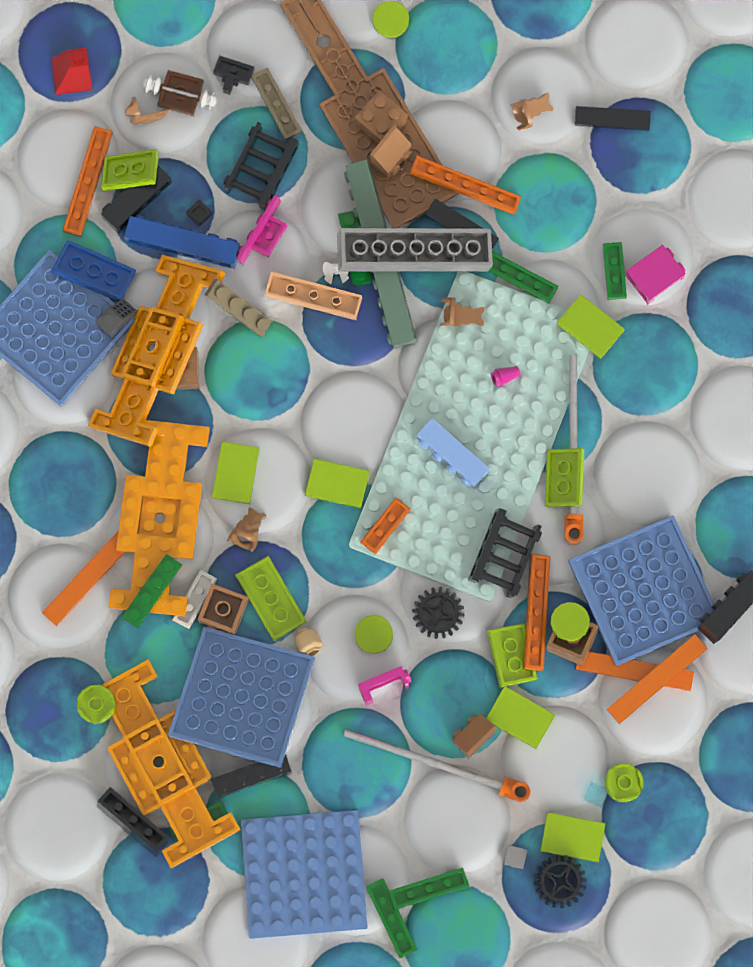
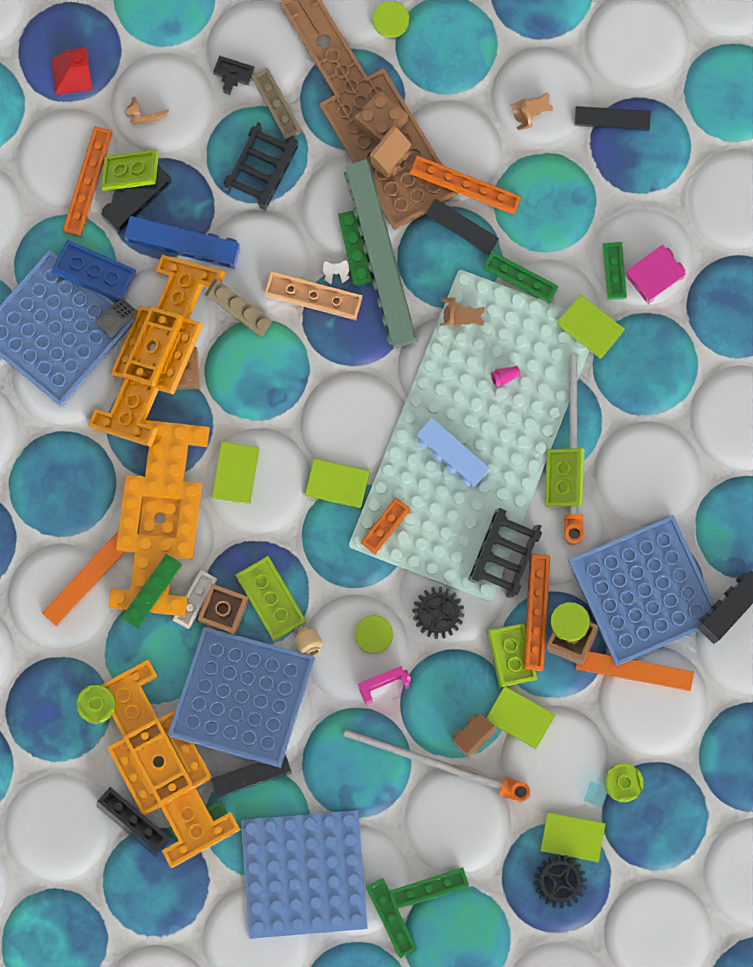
reddish brown plate [143,70,218,116] -> none
black tile [186,200,213,227] -> none
medium nougat hair [227,508,267,552] -> none
dark pink bracket [237,195,288,265] -> none
light grey brick [337,228,493,271] -> none
light grey tile [504,845,528,869] -> none
orange tile [606,634,708,724] -> none

